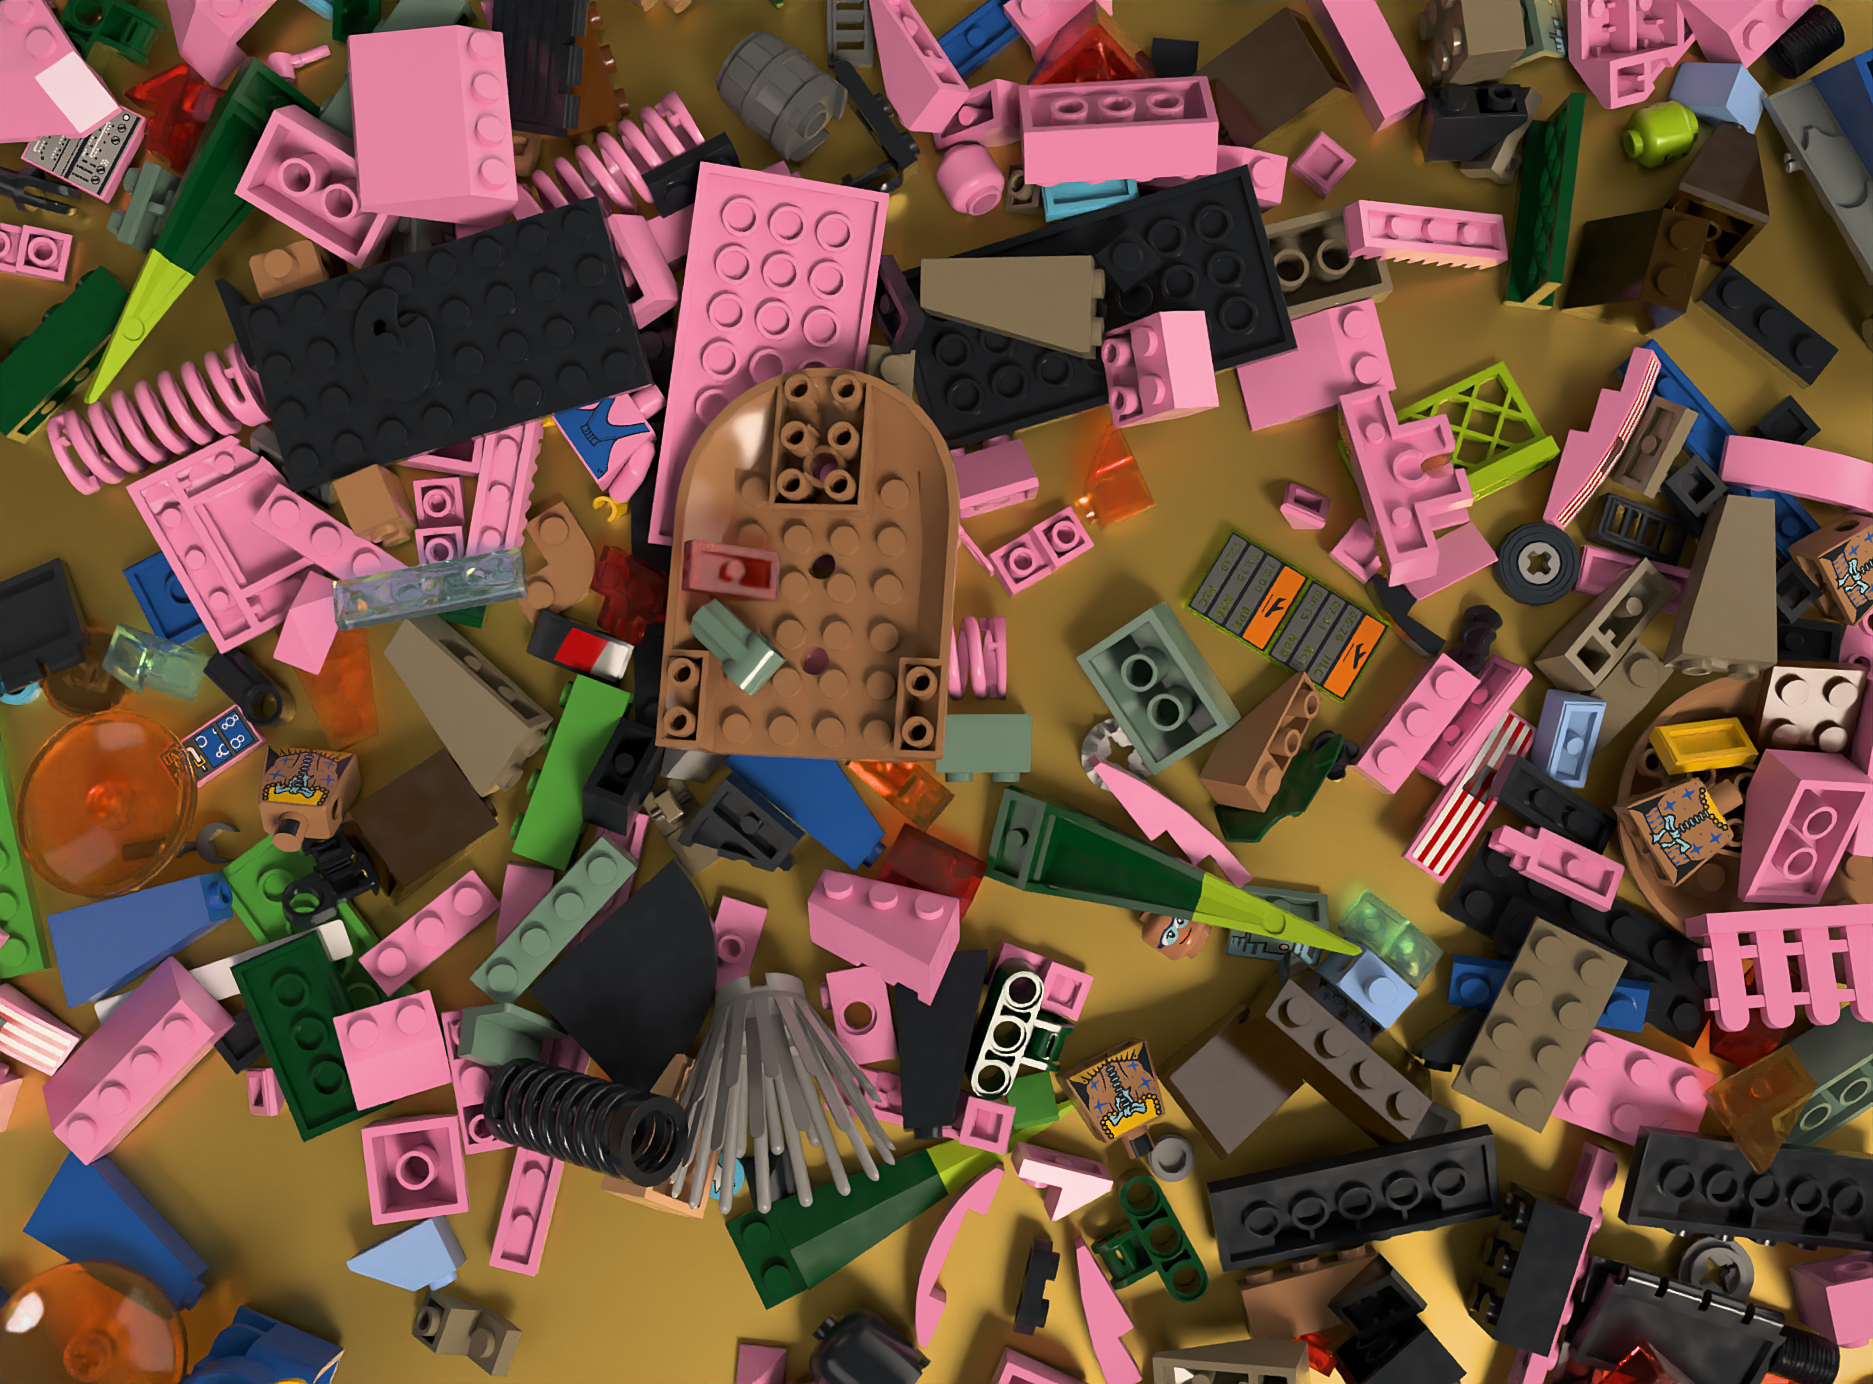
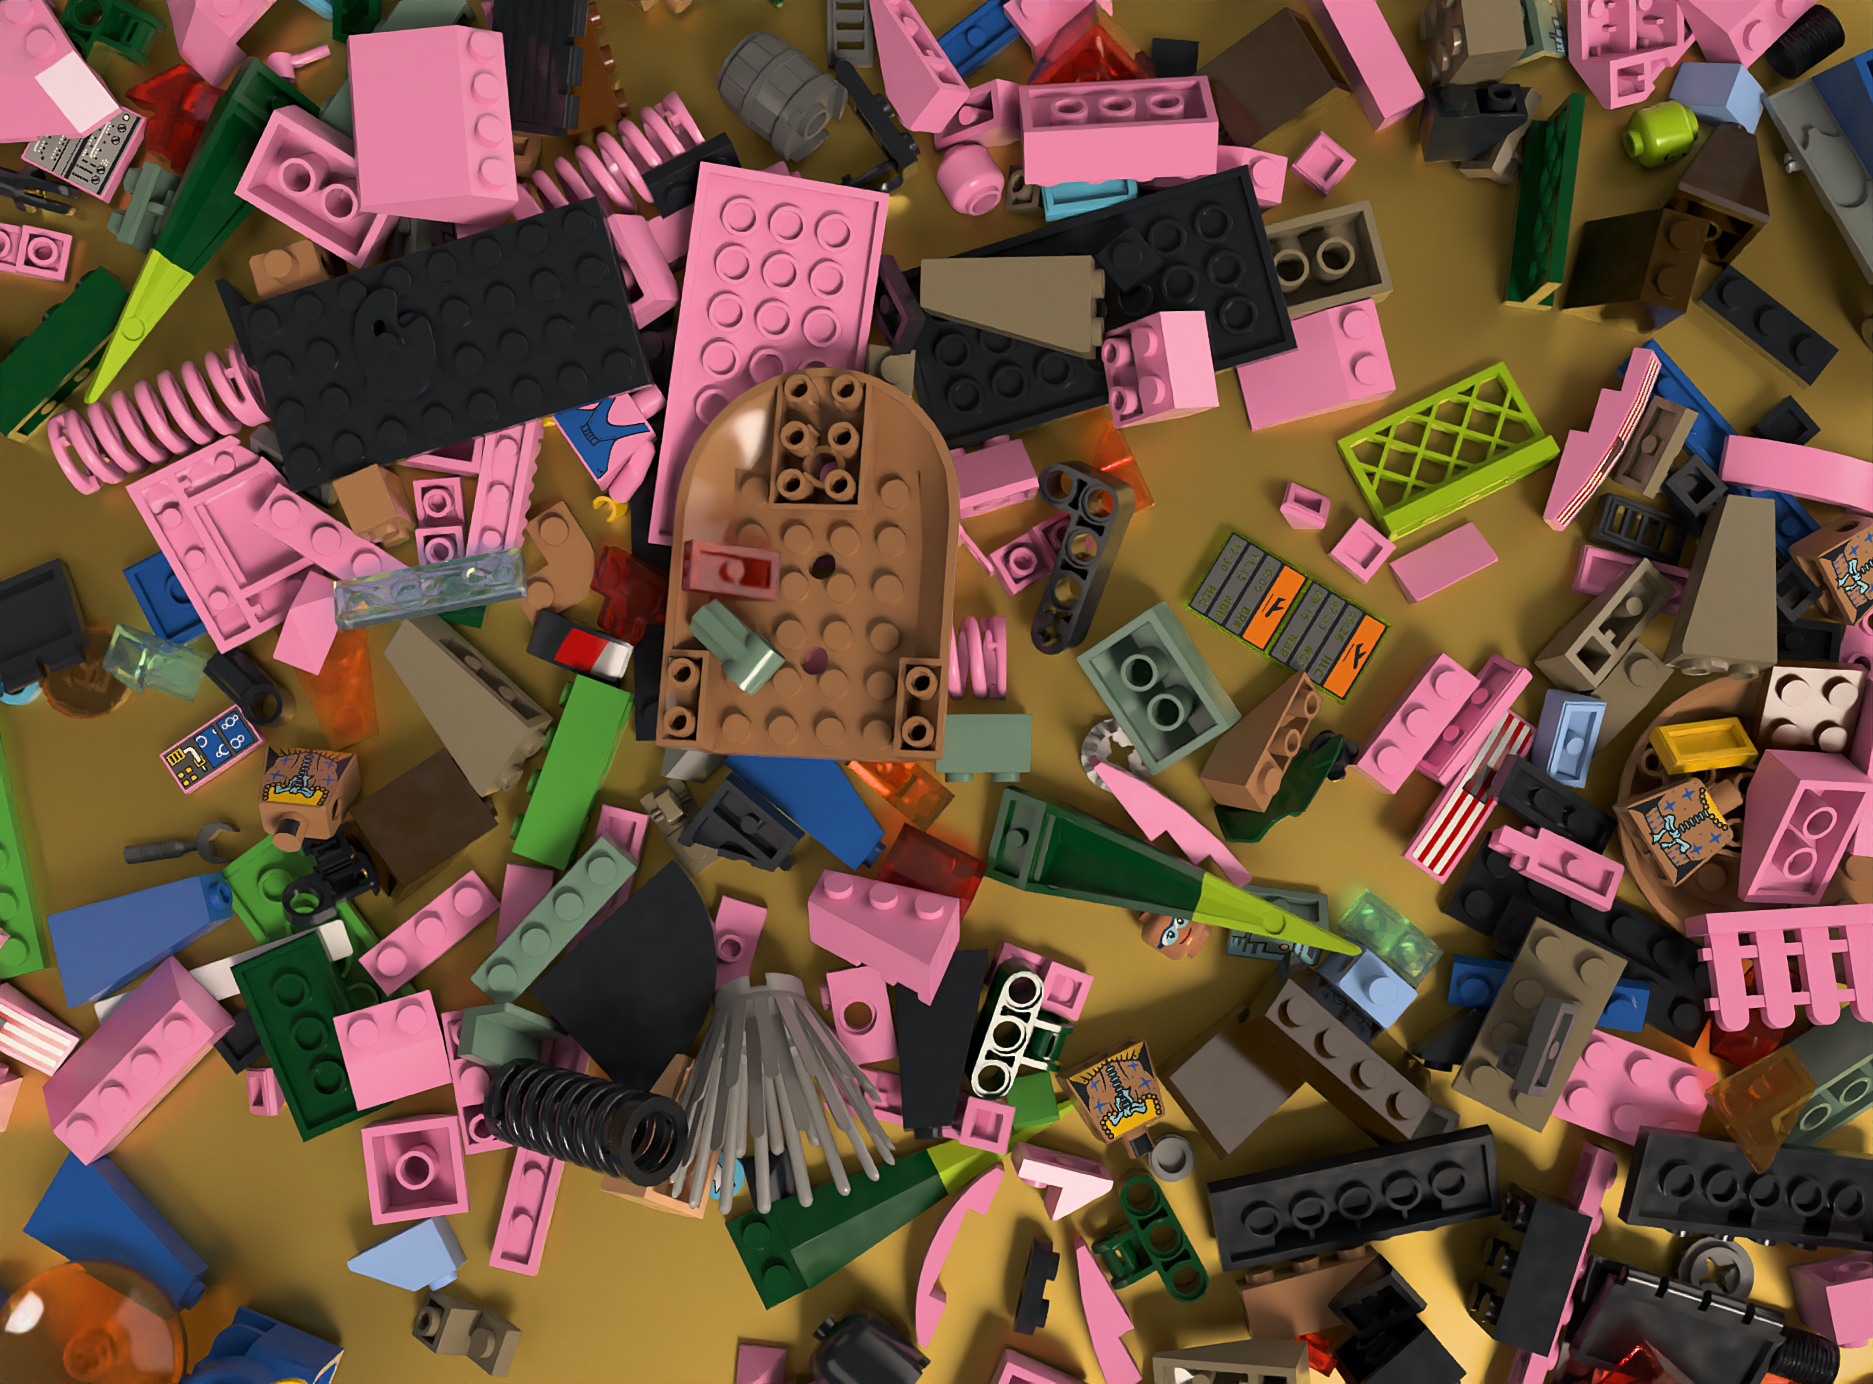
clear orange dish [17,710,198,899] -> none
black brick [582,717,665,837] -> none
bright pink piece [1337,384,1474,587] -> none
bright pink gear [1343,200,1509,270] -> none
black slope [1364,573,1446,659] -> none
black piece [1448,605,1503,672] -> none
black bush [1493,522,1580,606] -> none
none -> black beam [1030,460,1136,655]
none -> dark grey hinge [1496,995,1581,1097]

